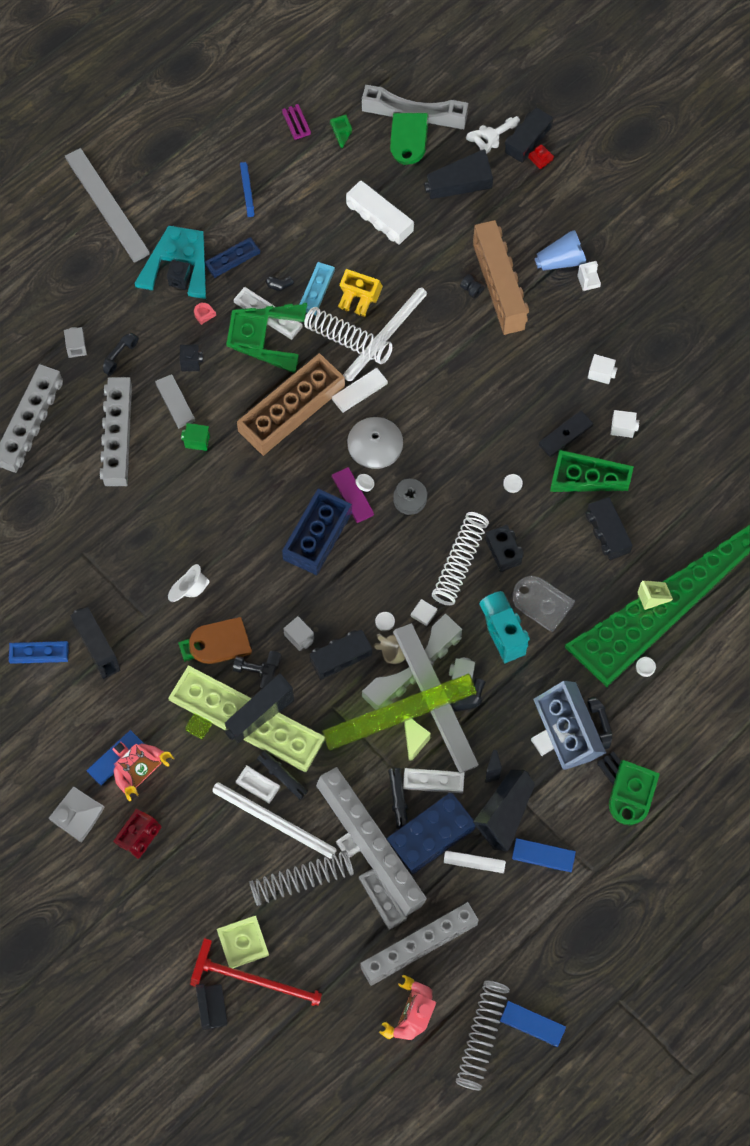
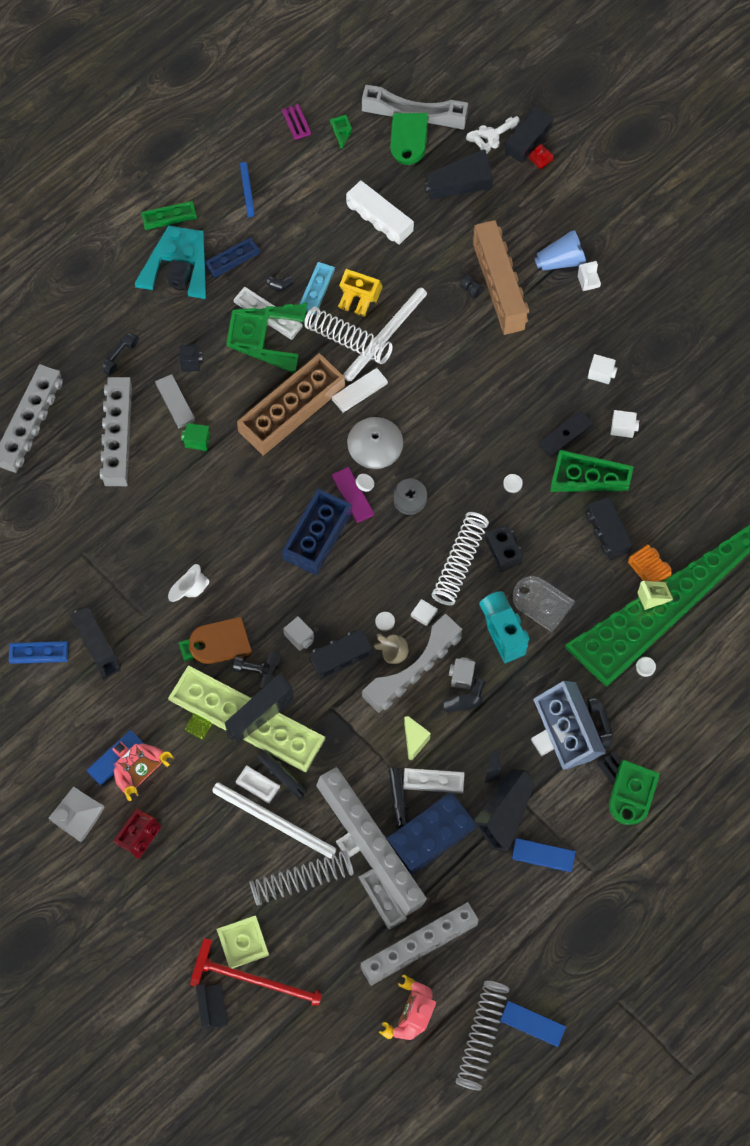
light grey brick [64,327,87,358] -> none
light grey tile [65,148,150,262] -> none
coral tile [194,303,216,325] -> none
clear neon green plate [322,673,477,751] -> none
light grey tile [393,623,479,773] -> none
white tile [444,851,506,873] -> none
none -> green tile [141,201,197,230]
none -> orange brick [628,544,672,582]

